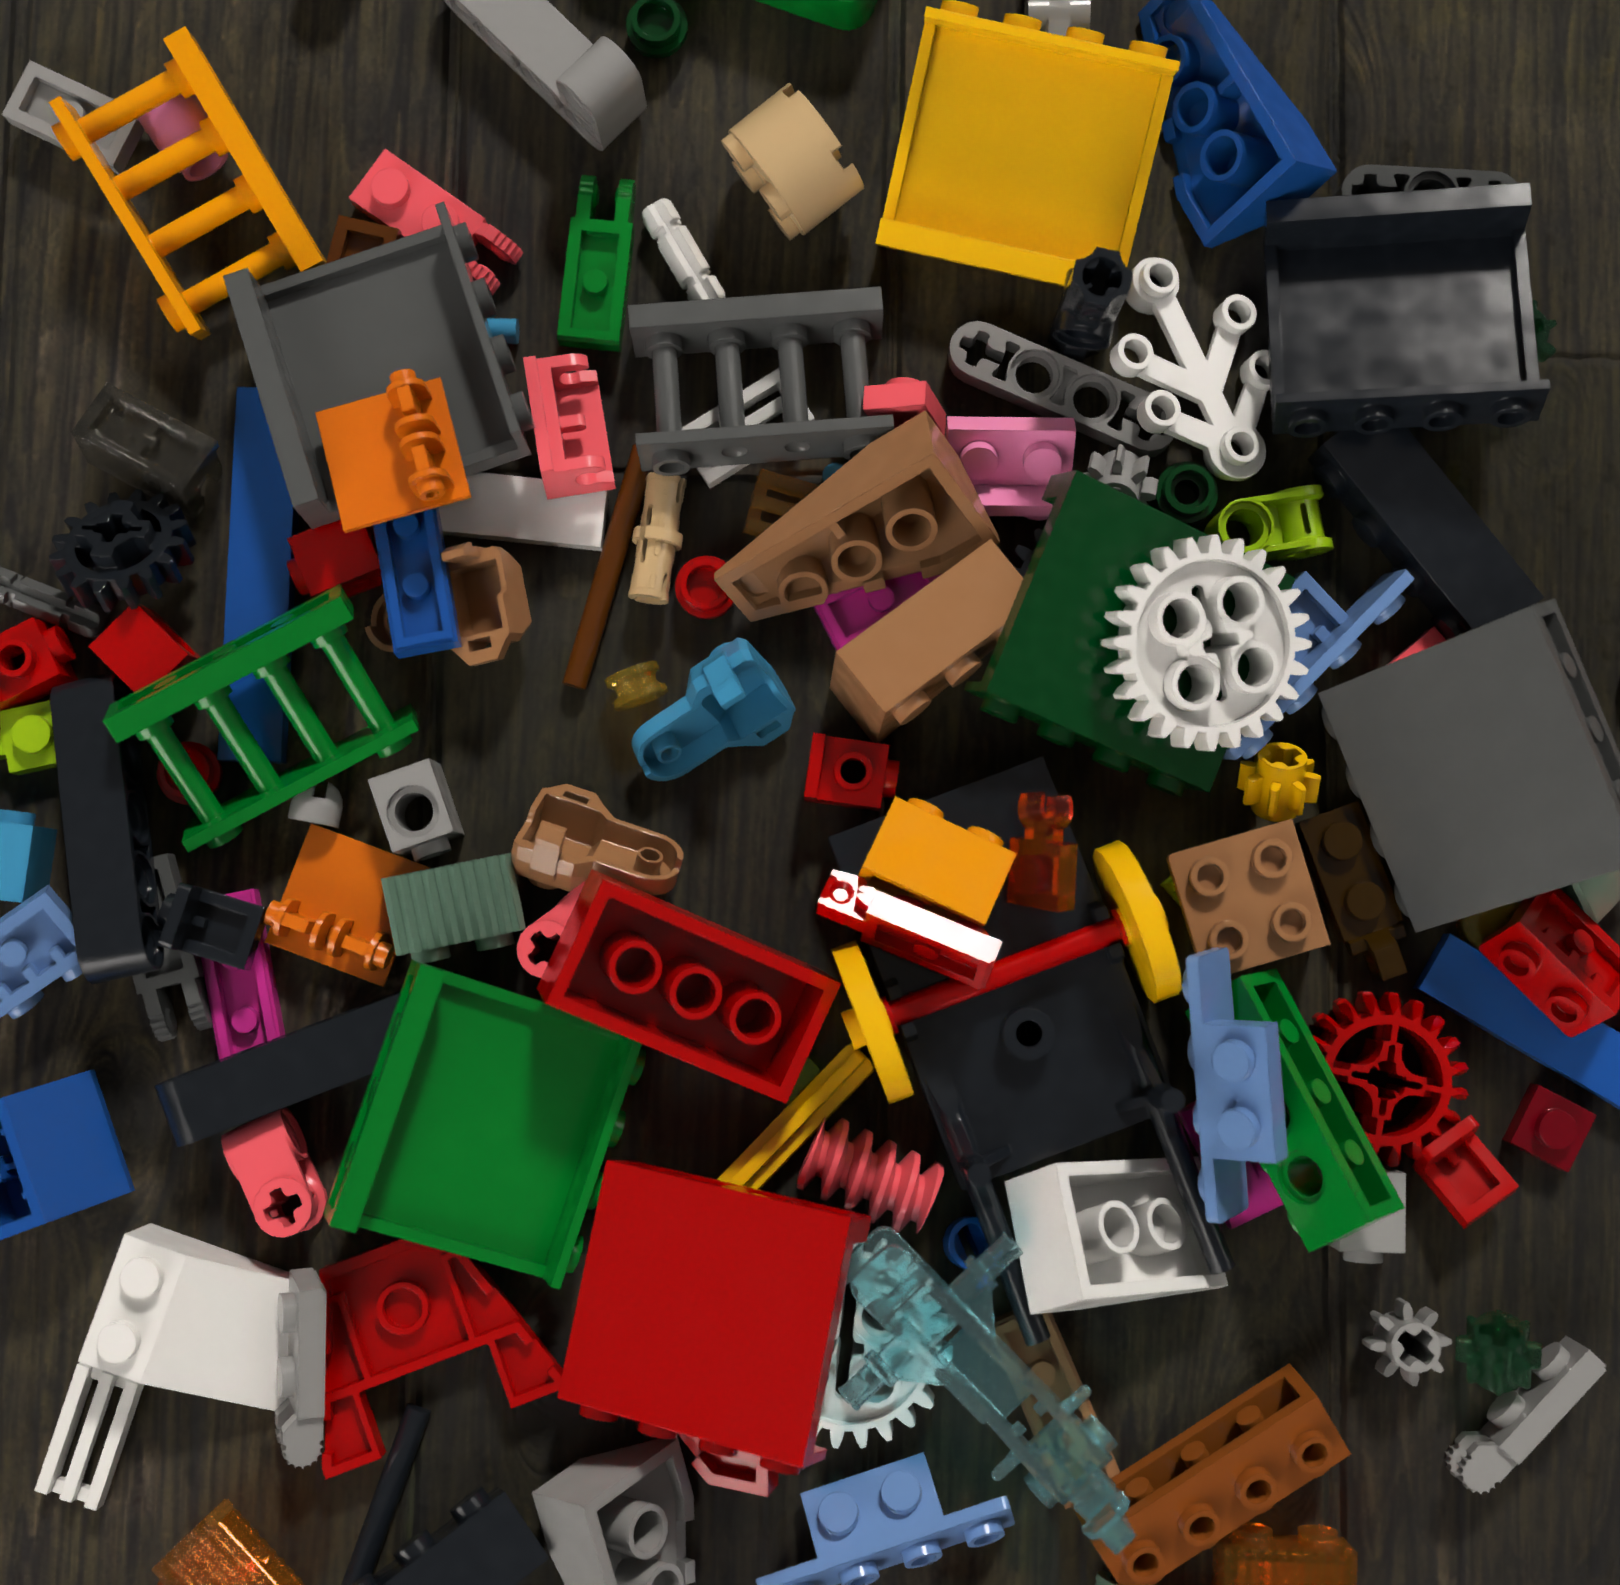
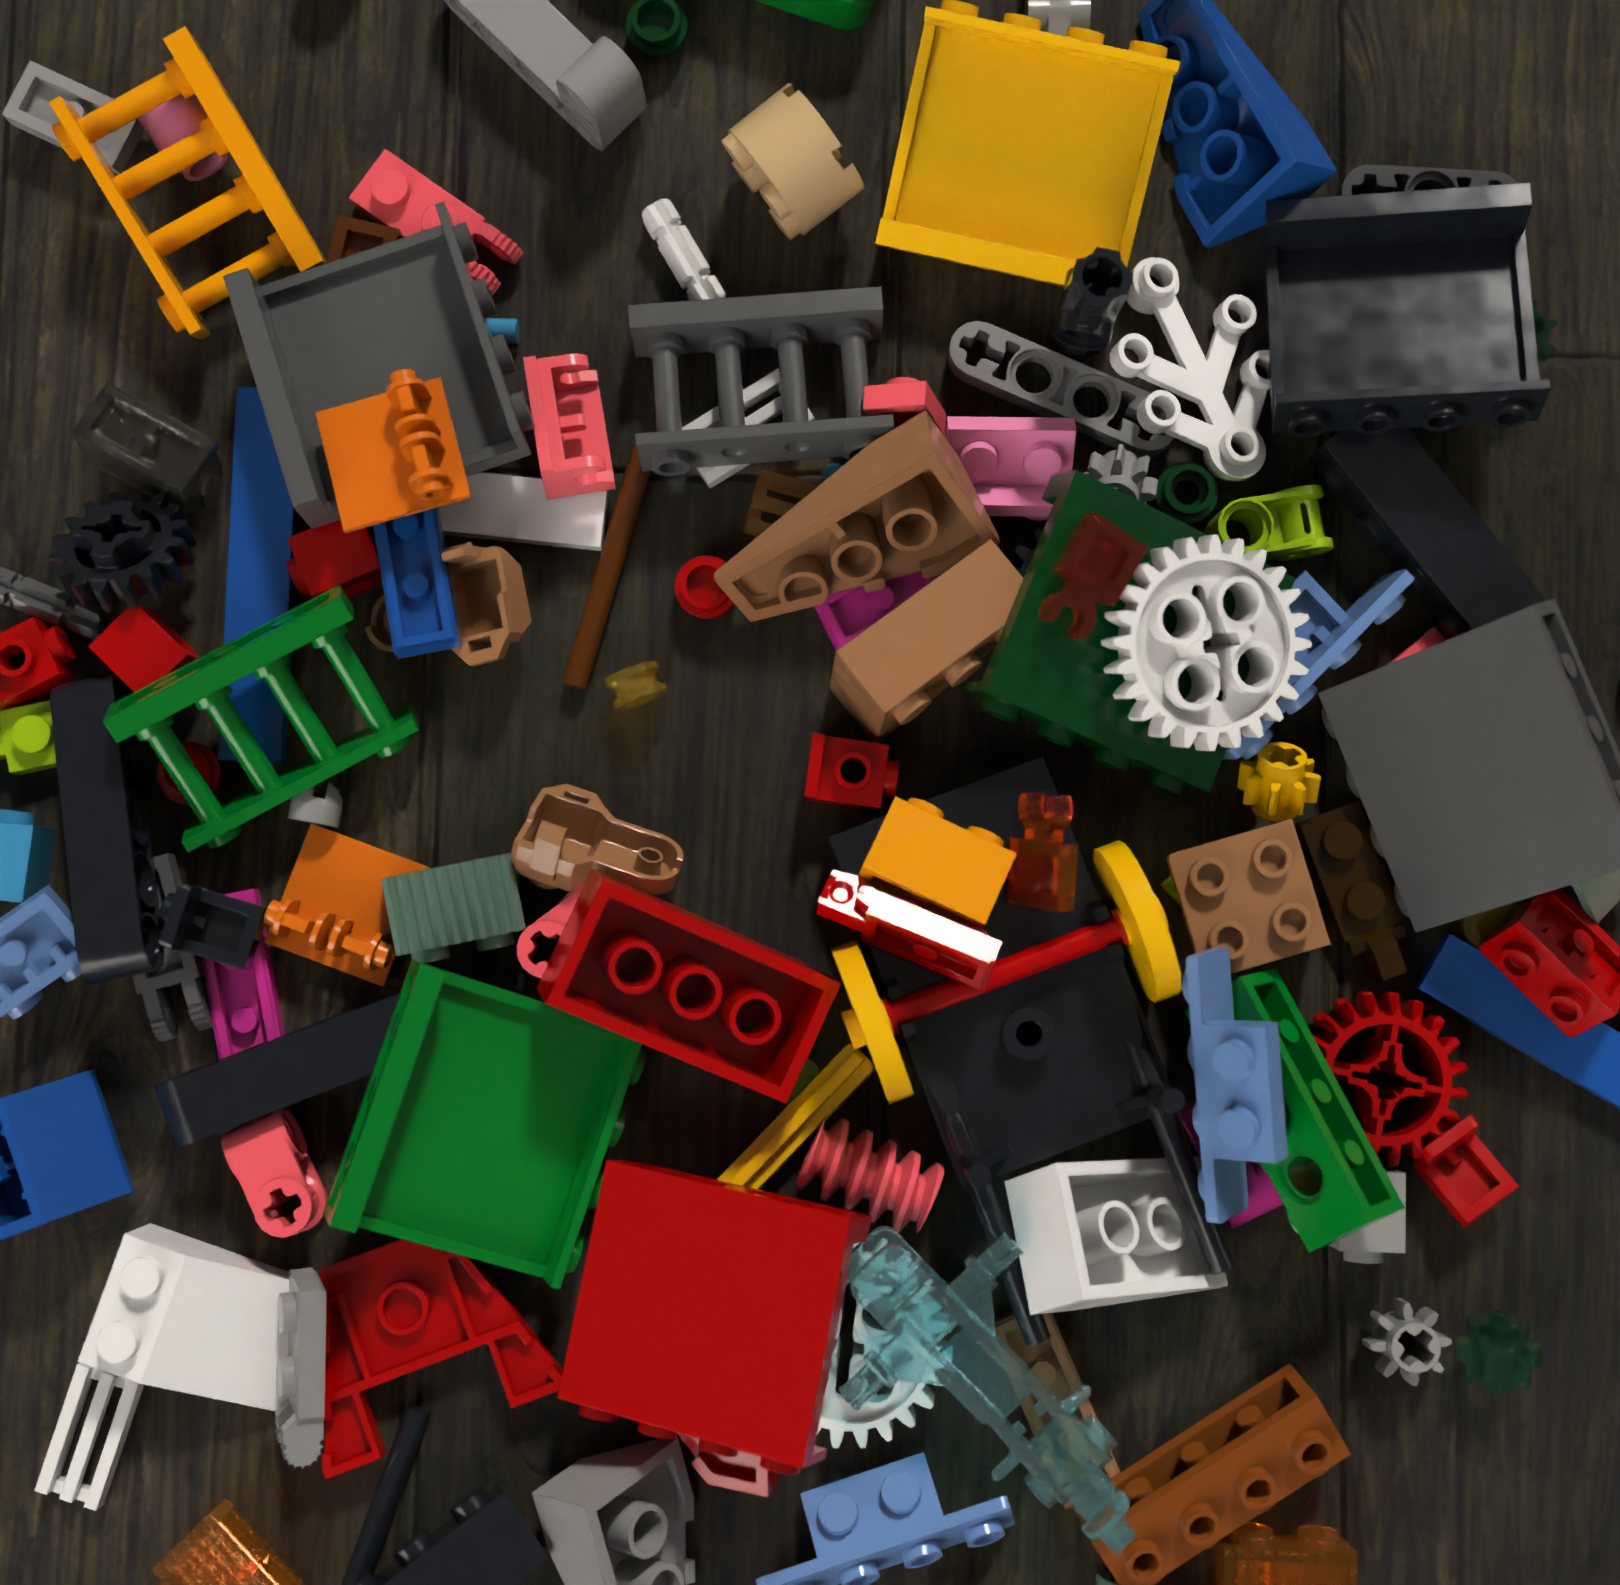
light grey brick [368,758,465,862] -> none
green hinge [557,175,636,352] -> none
tan pin [628,472,687,605] -> none
dark azure piece [631,637,796,781] -> none
blue hinge [942,1216,993,1270] -> none
light grey hinge [1444,1336,1607,1494] -> none
dark red plate [1502,1083,1597,1173] -> none
none -> clear red plate [1038,512,1148,640]

